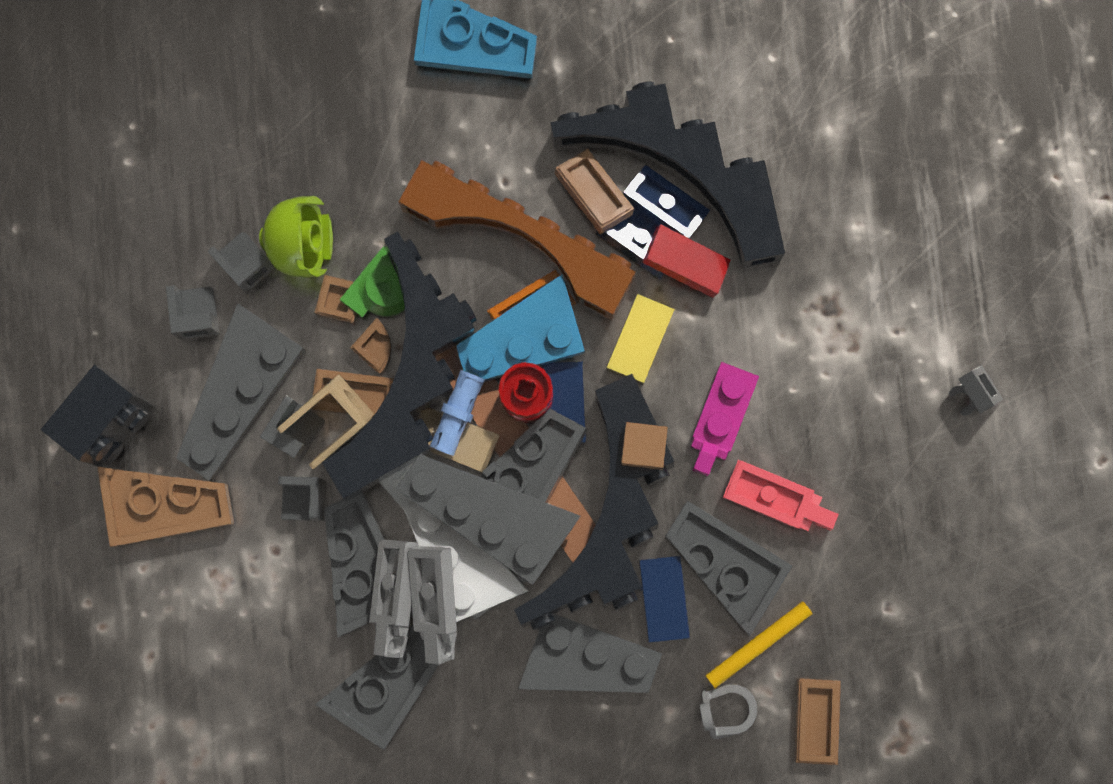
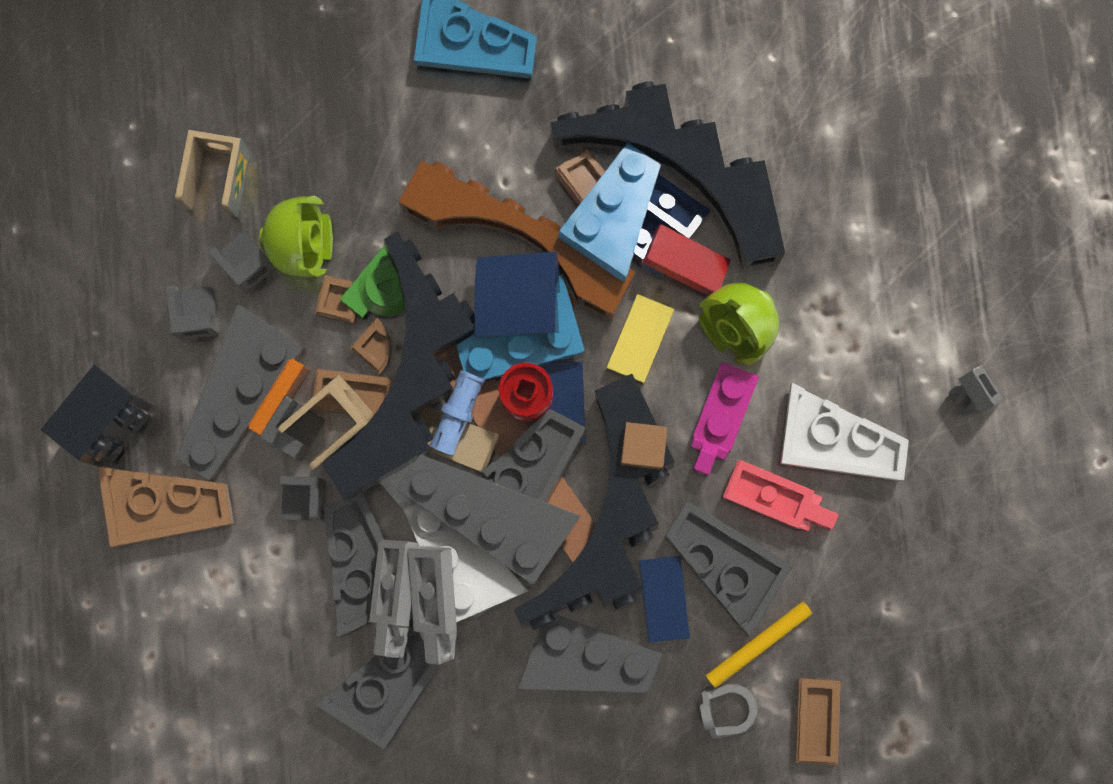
none -> tan piece [175,130,250,218]
none -> orange tile [248,358,310,435]
none -> dark blue slope [475,252,560,338]
none -> wing [558,143,661,283]
none -> lime cylinder [698,283,780,365]
none -> white wing [780,383,909,482]

